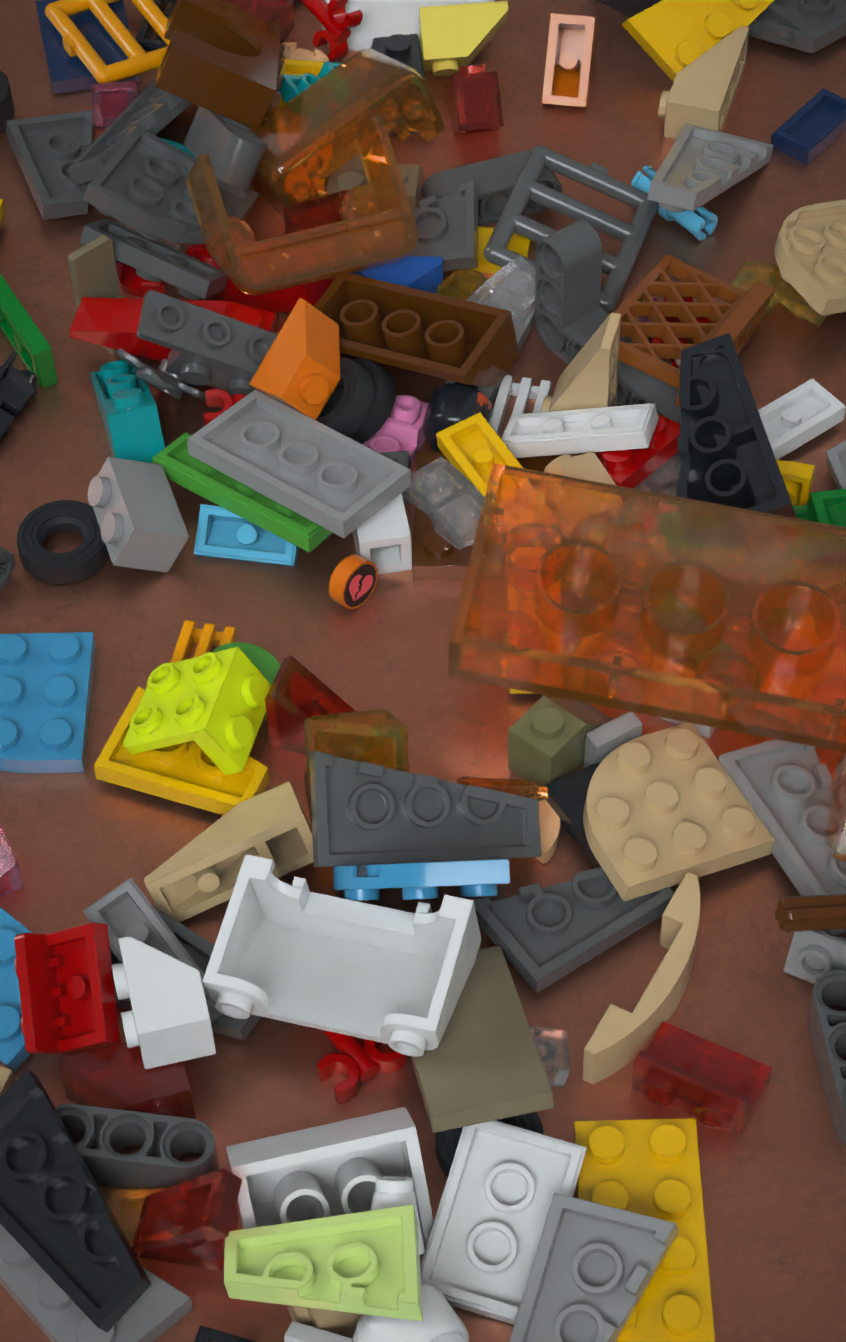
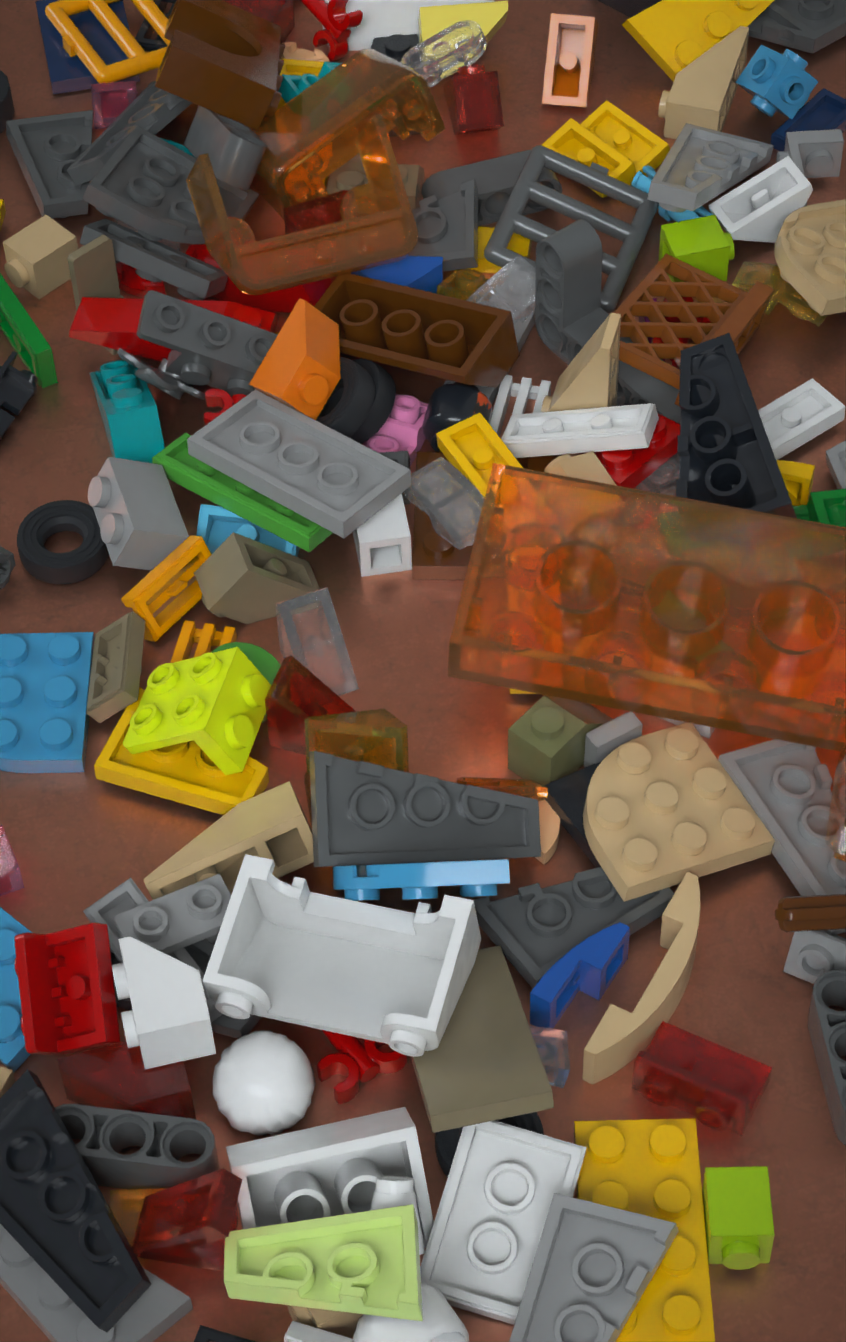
tile [329,554,378,609] -> none
none -> tan brick [3,215,78,299]
none -> dark tan plate [86,611,145,723]
none -> light grey bracket [114,874,231,954]
none -> light orange tile [121,535,212,642]
none -> dark tan slope [194,532,324,624]
none -> white hair [213,1031,316,1136]
none -> clear slope [275,587,359,706]
none -> clear plate [400,20,487,88]
none -> blue slope [530,922,630,1034]
none -> yellow slope [542,100,670,198]
none -> lime brick [659,215,735,282]
none -> lime brick [702,1166,775,1270]
none -> white slope [708,156,813,243]
none -> dark azure brick [735,44,818,119]
none -> light grey bracket [776,129,844,206]

